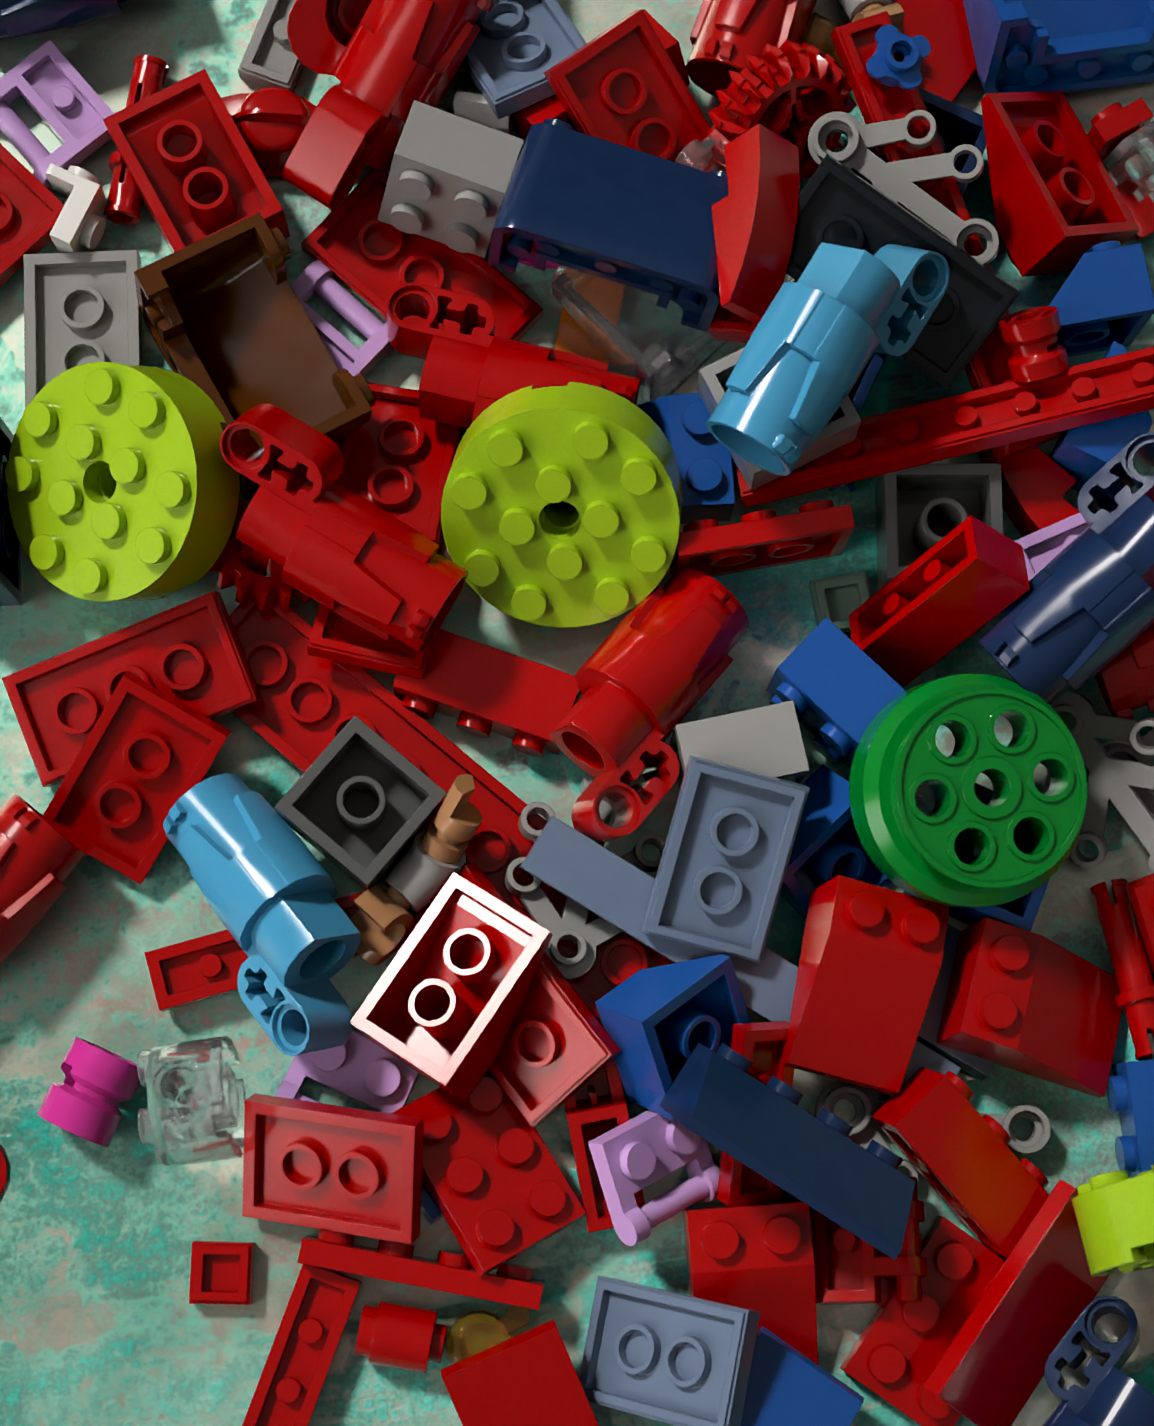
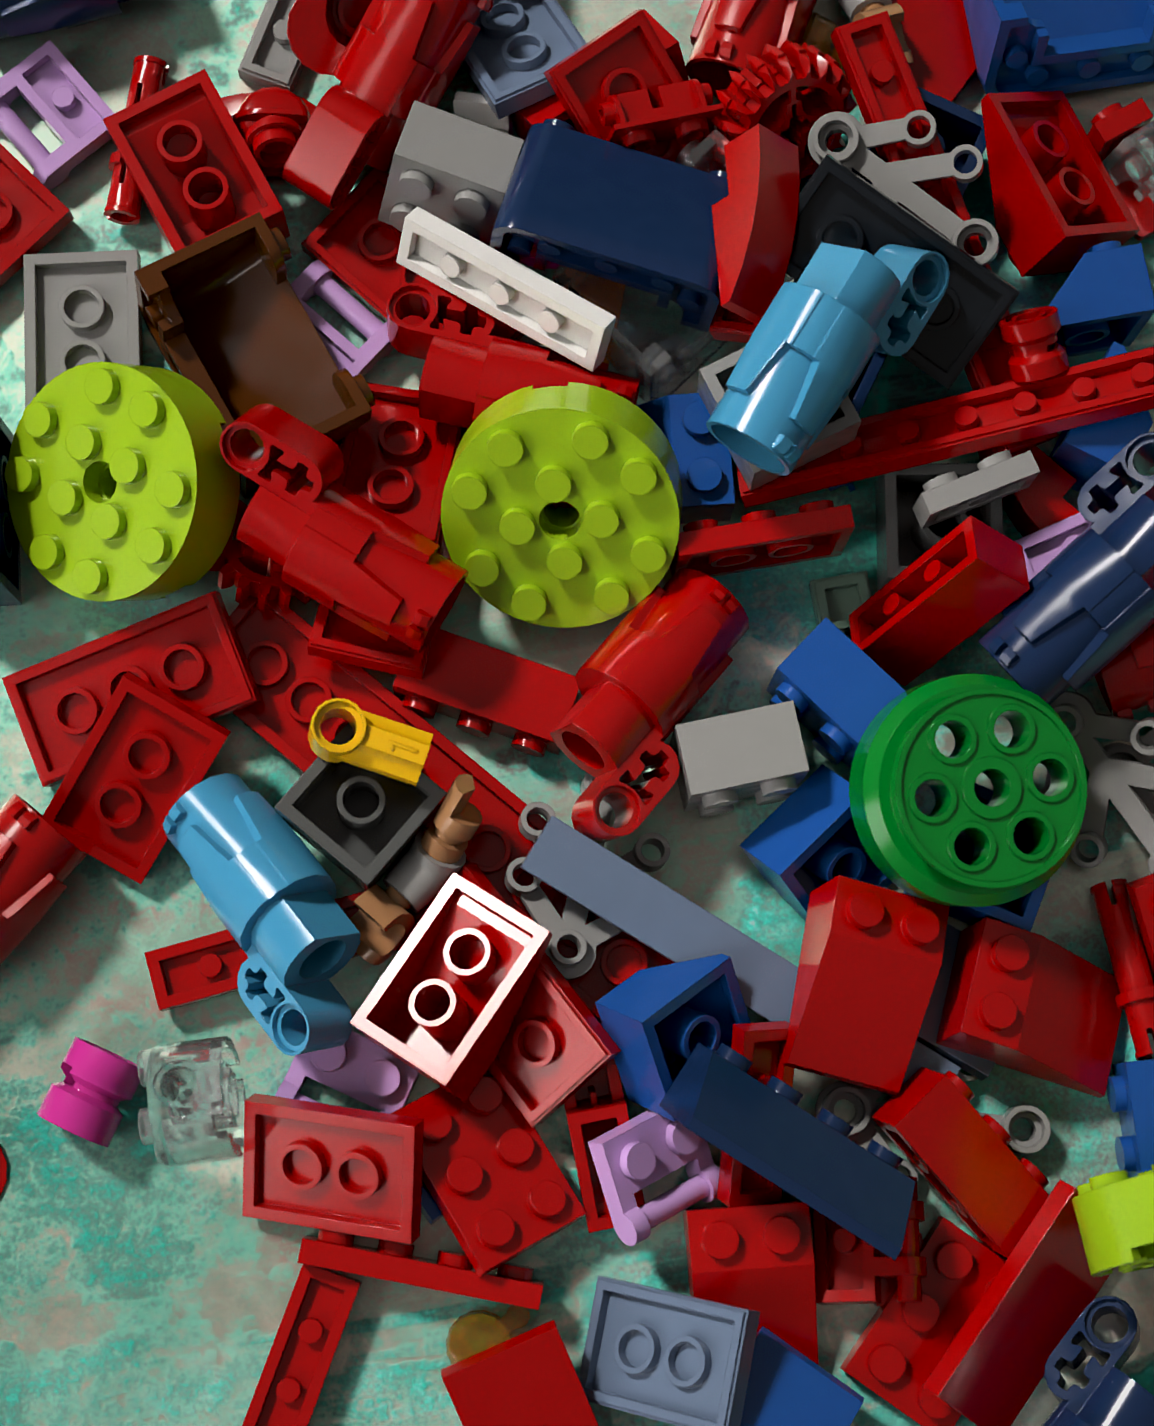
white bracket [45,164,107,253] -> none
red tile [189,1241,255,1305] -> none
red brick [355,1301,447,1373] -> none
sand blue tile [641,755,810,963] -> none
blue plate [866,24,931,90] -> none
none -> red plate [245,115,302,168]
none -> yellow piece [308,698,434,786]
none -> white plate [396,206,616,372]
none -> red hinge [597,78,724,152]
none -> light grey plate [912,450,1040,529]

